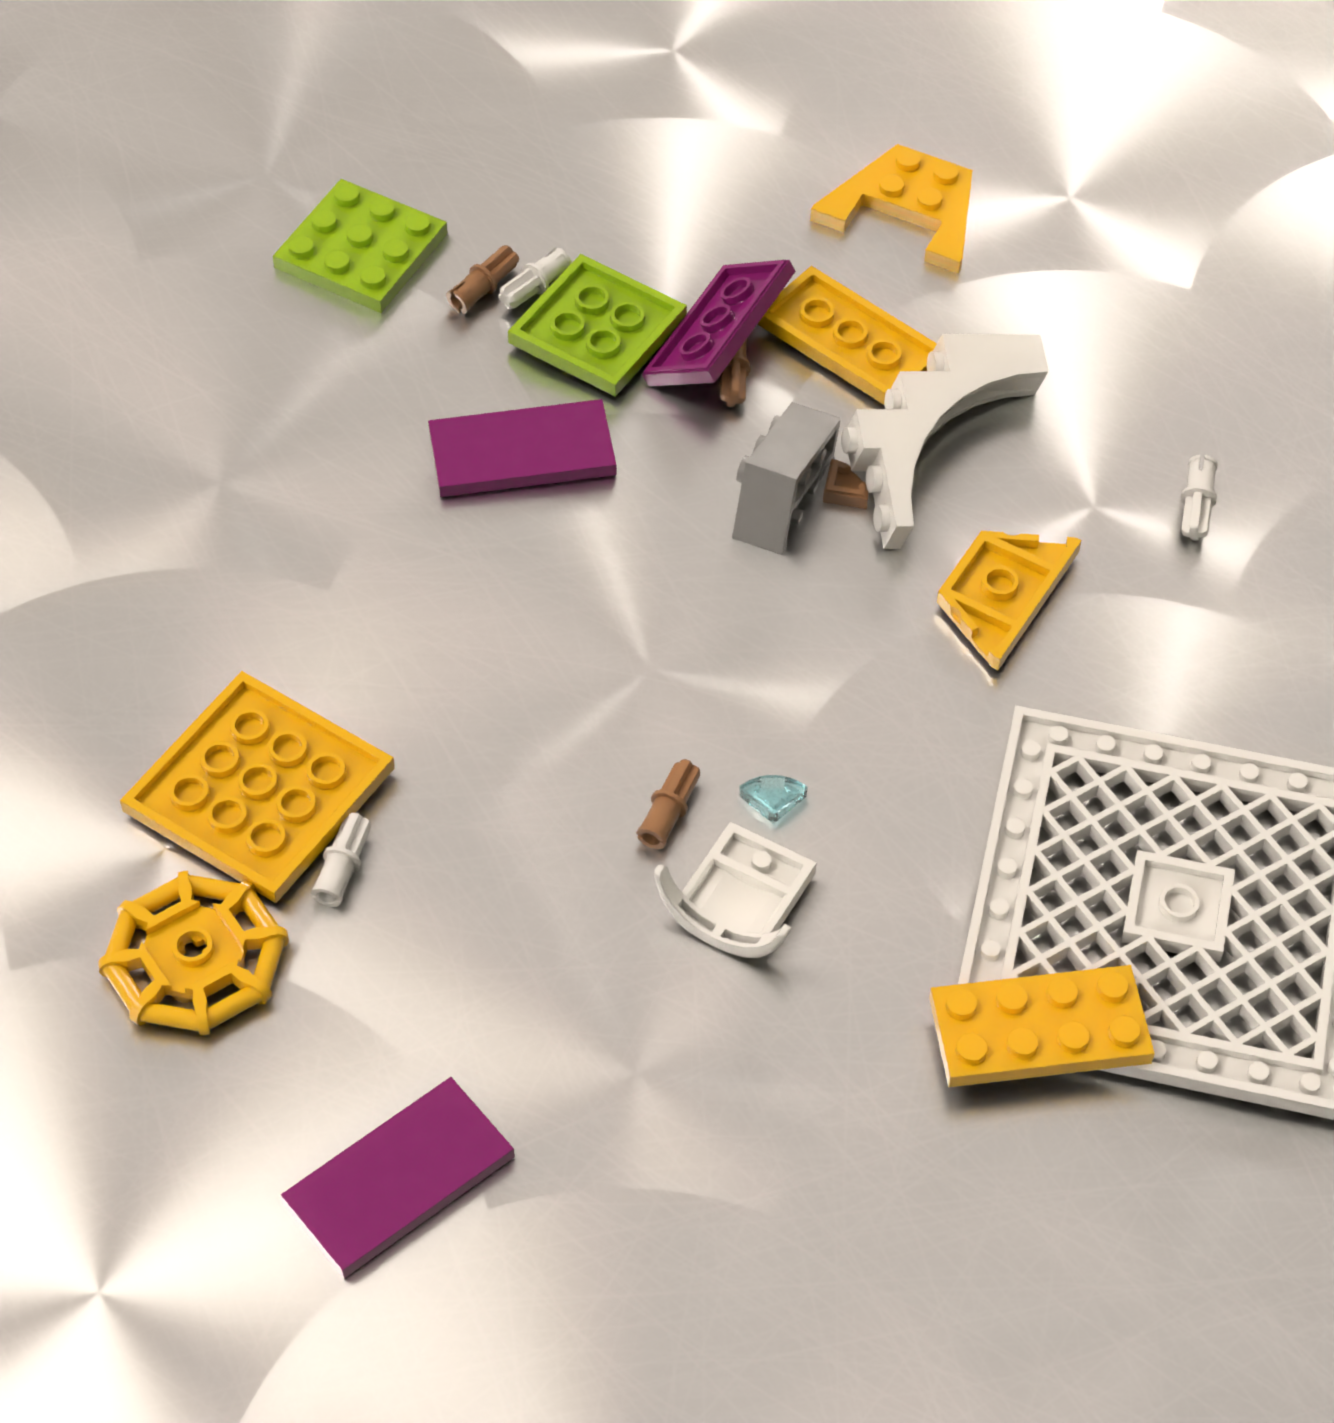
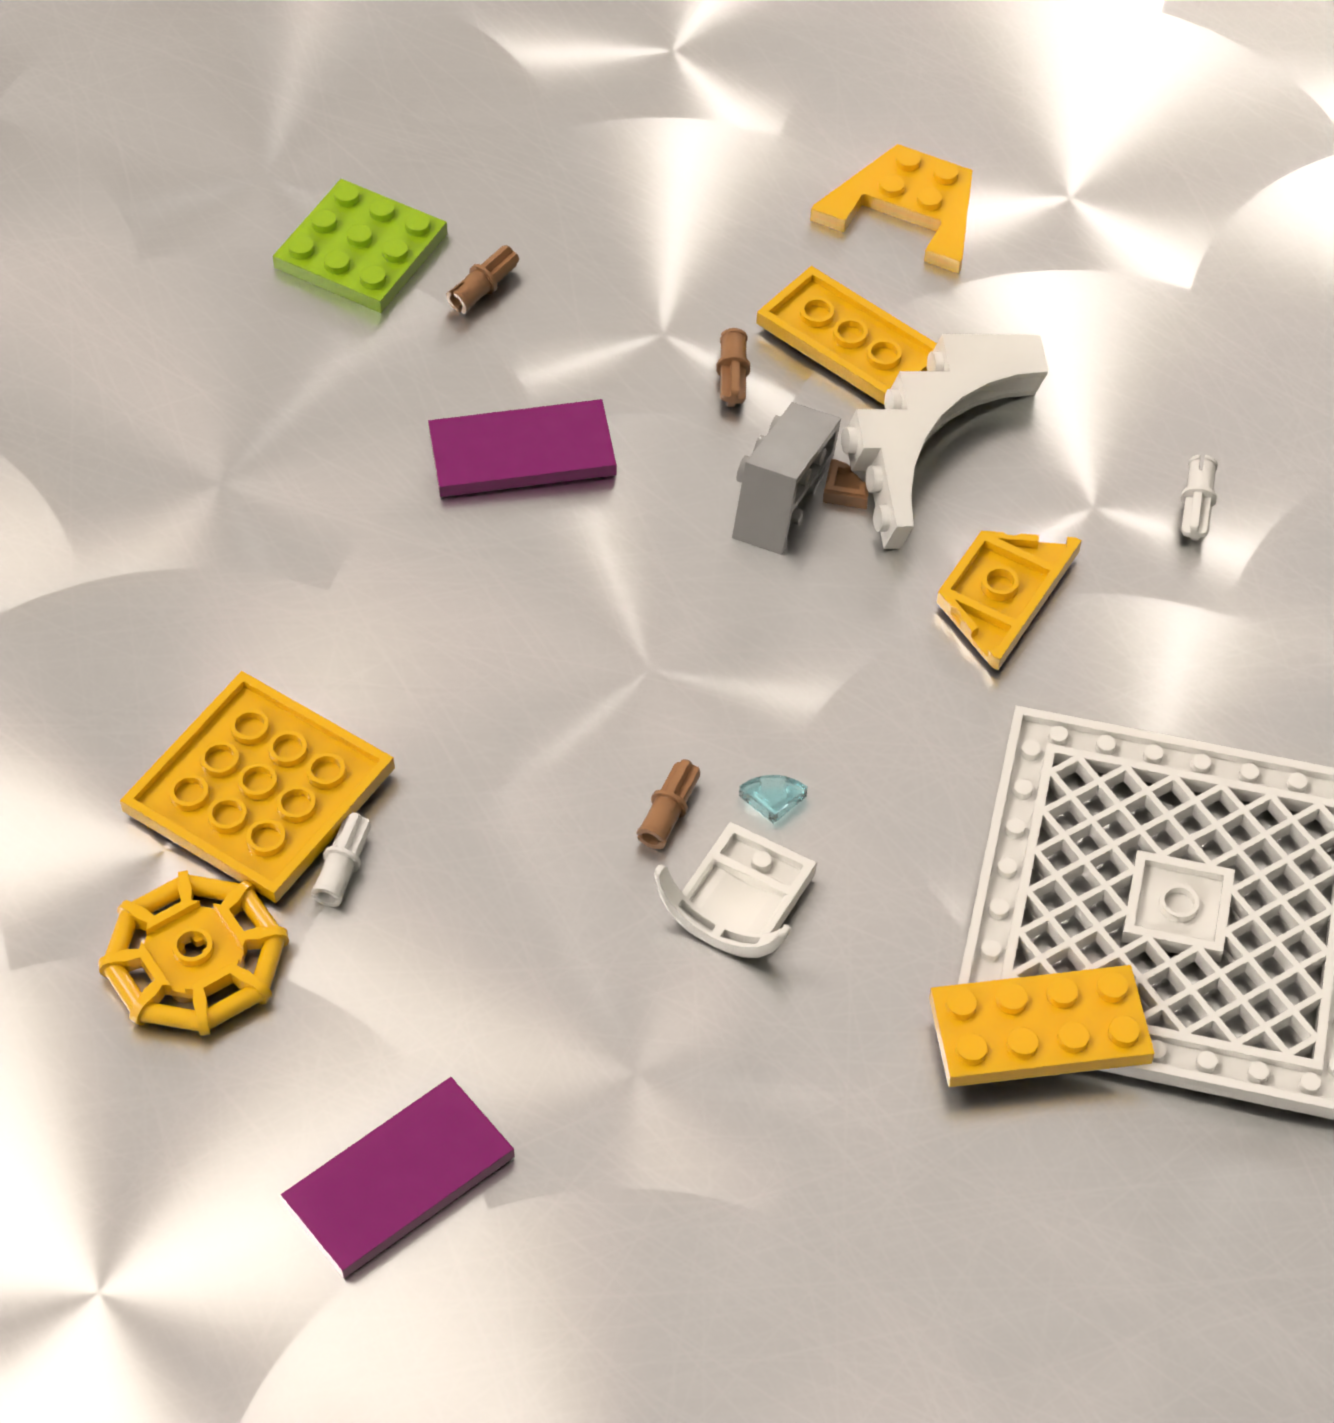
white axle [498,248,572,309] -> none
lime plate [508,254,687,396] -> none
magenta tile [642,260,796,386] -> none

